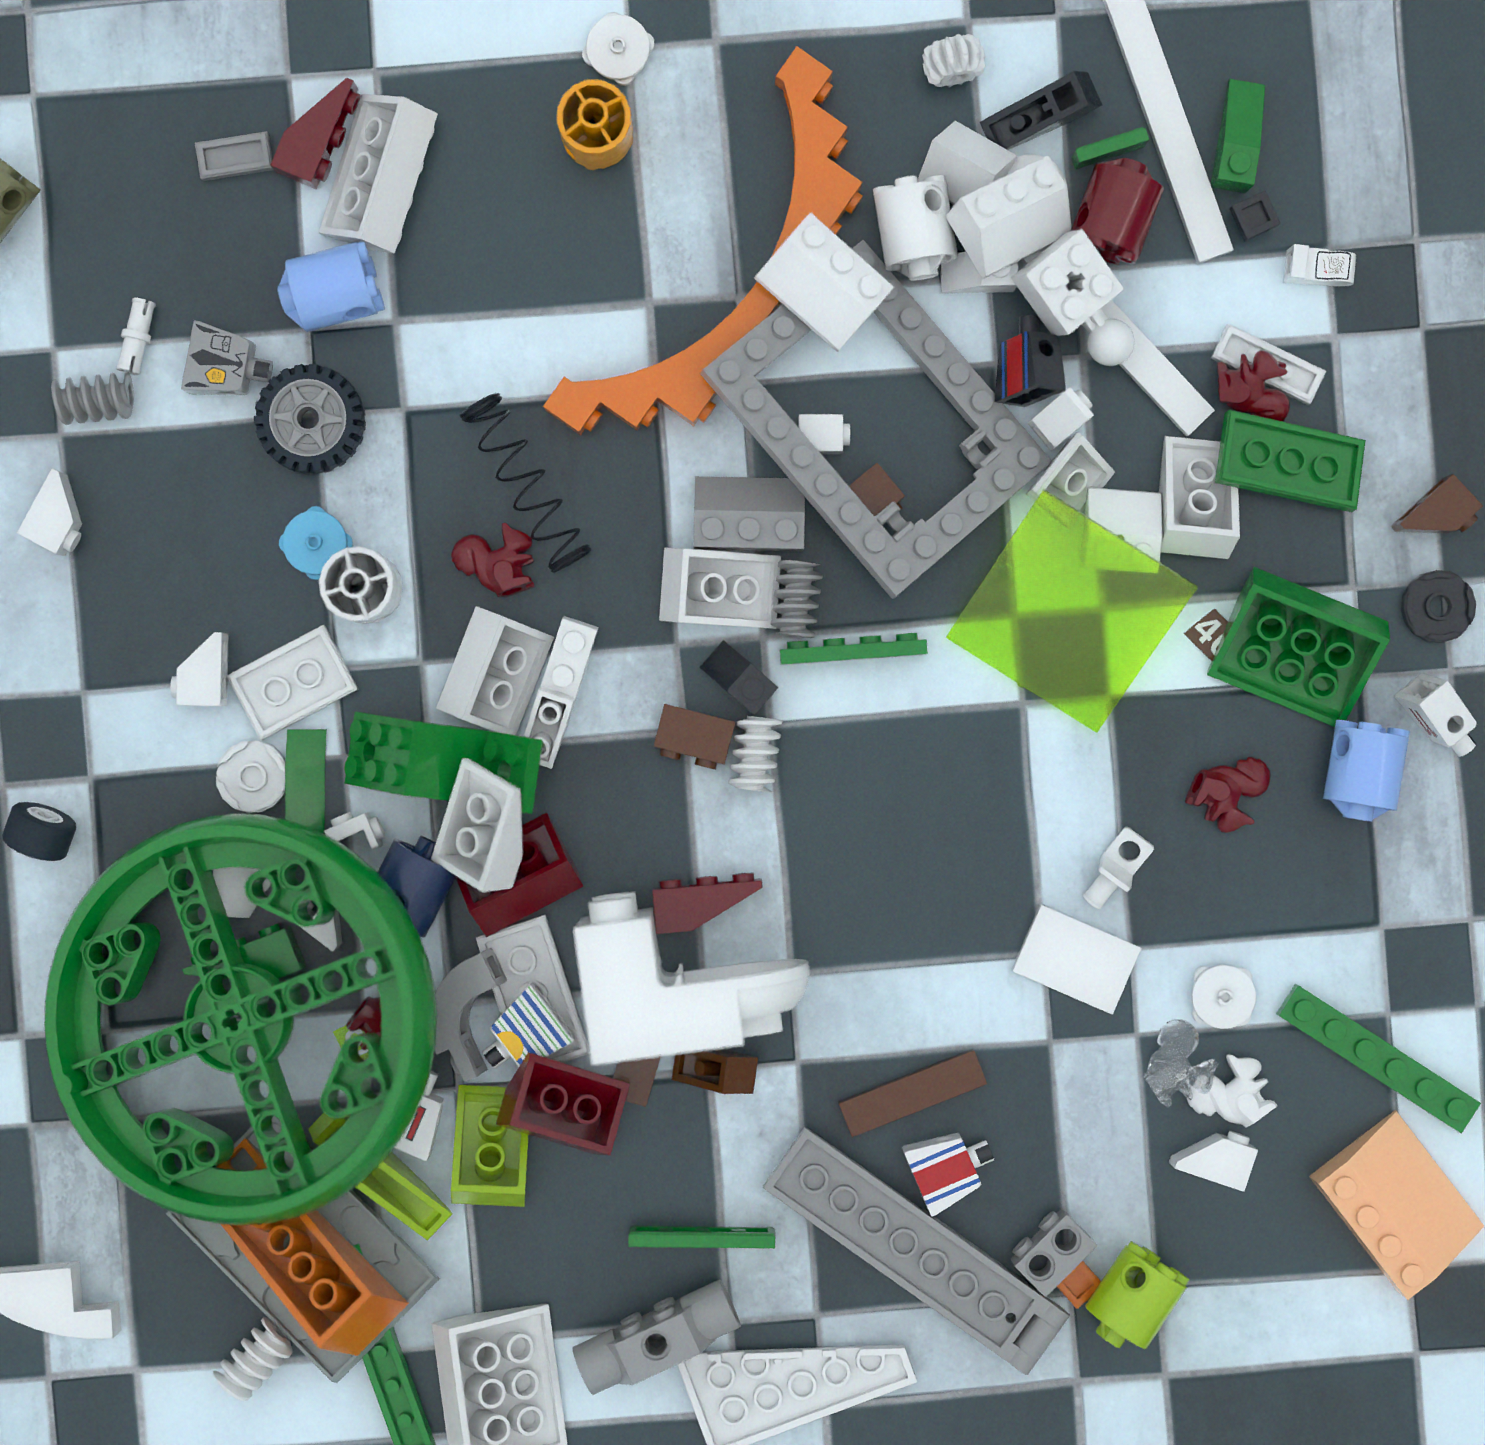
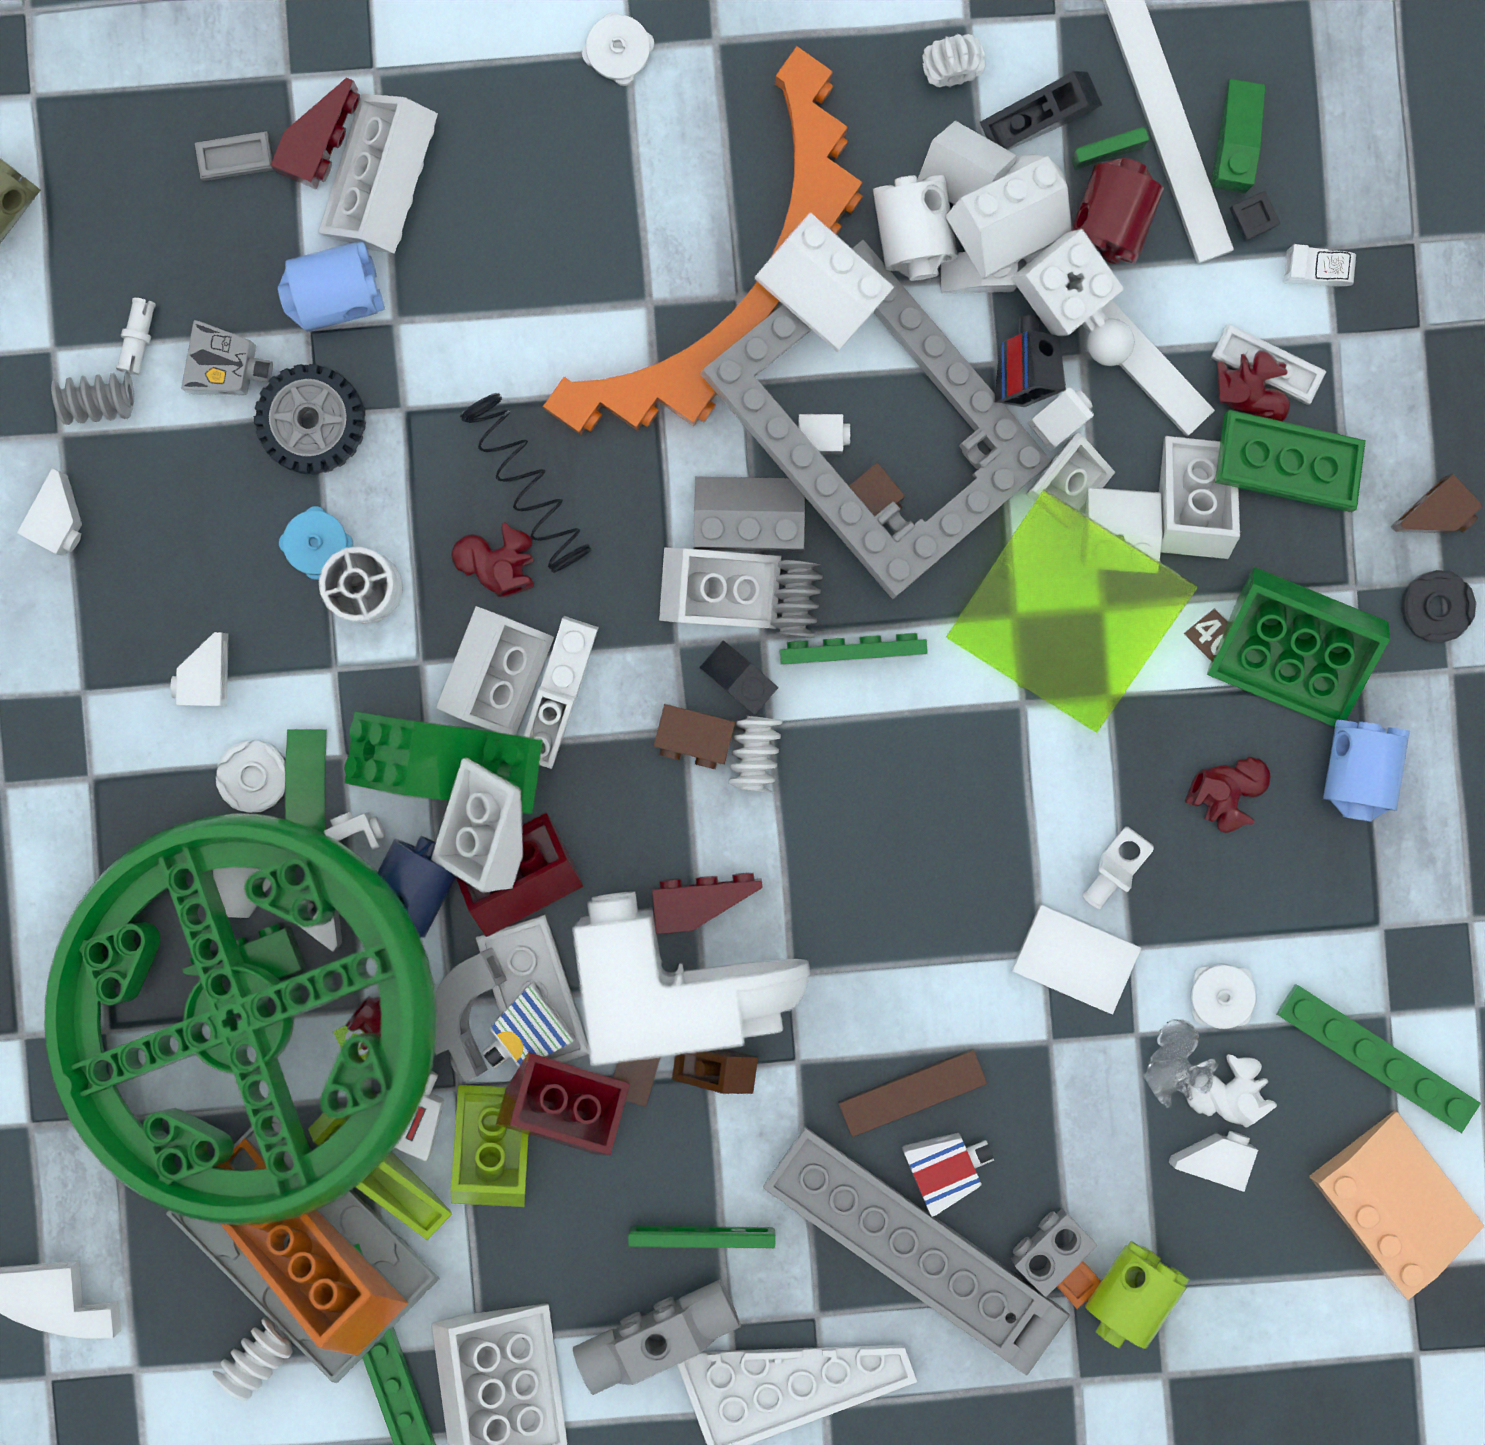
black wheel [2,802,76,861] -> none
white tile [227,625,359,740] -> none
light orange cylinder [557,80,633,170] -> none
white torso [1394,673,1477,757] -> none

